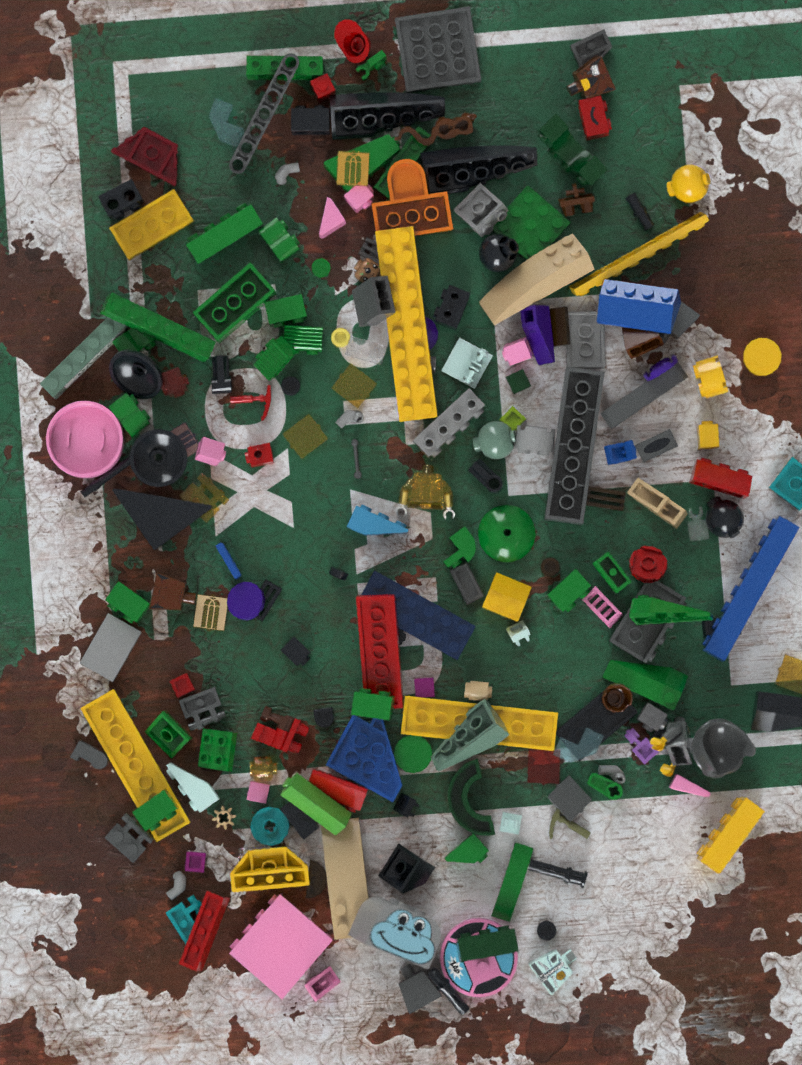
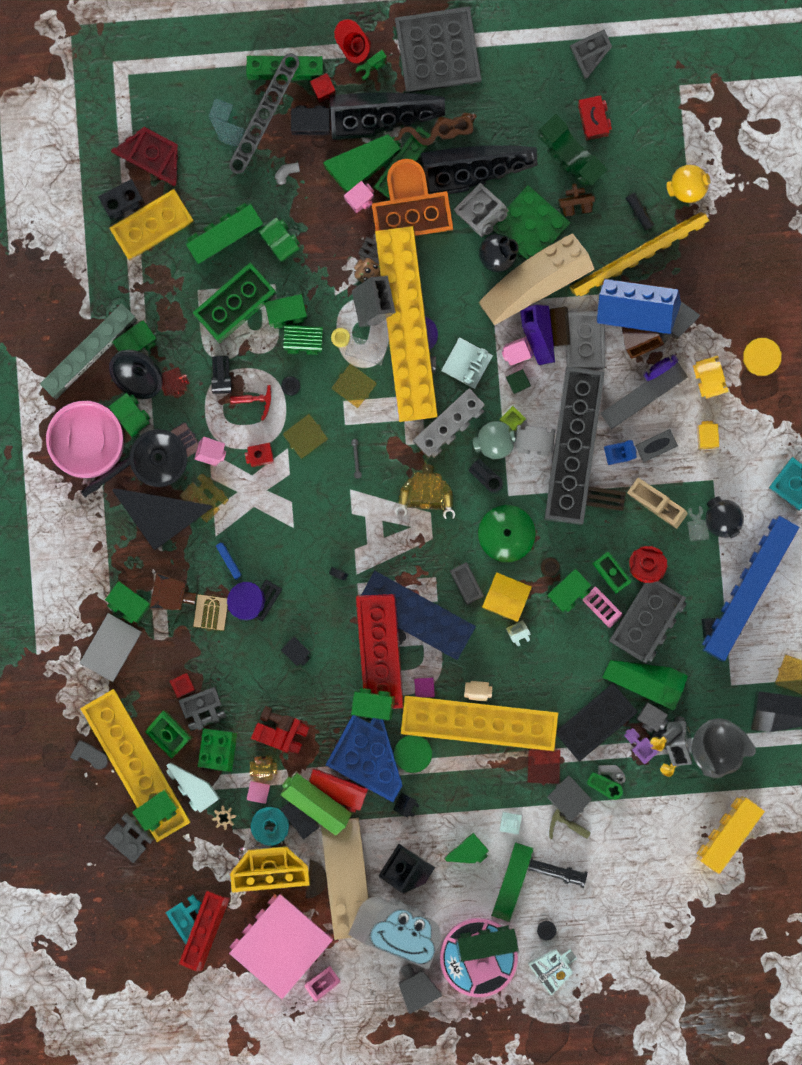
green brick [100,293,216,362] -> none
light grey arm [166,871,186,900] -> none
magenta tile [185,851,206,873] -> none
green brick [253,336,297,381] -> none
green piece [311,258,331,278] -> none
black tile [313,707,334,728] -> none
bright pink slope [319,197,346,238] -> none
light grey arm [335,410,364,429] -> none
clear yellow piece [336,150,370,187] -> none
dark azure slope [347,505,409,536] -> none
black axle [428,967,469,1015] -> none
sand green wedge [431,698,510,772] -> none
black brick [433,285,471,331] -> none
green brick [443,526,476,569] -> none
dark green brick [448,758,496,836] -> none
clear light blue tile [553,728,604,763] -> none
reddish brown torso [566,56,616,98] -> none
reddish brown hair [602,683,633,712] -> none
green wedge [629,595,713,625] -> none
bright pink slope [668,774,711,797] -> none
red slope [689,458,753,499] -> none

